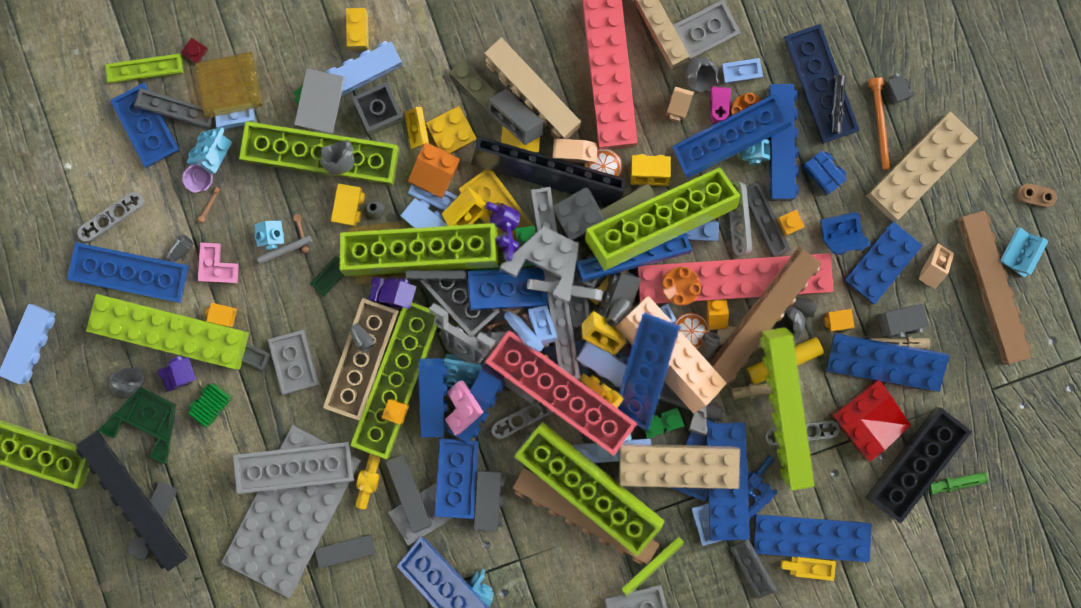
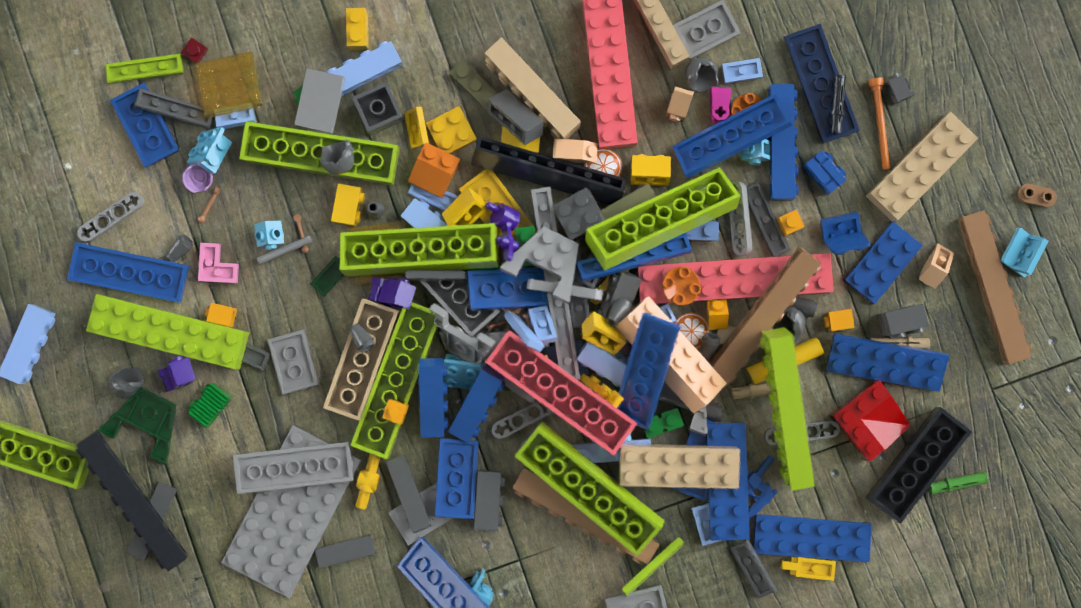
bright pink plate [445,381,483,435] -> none

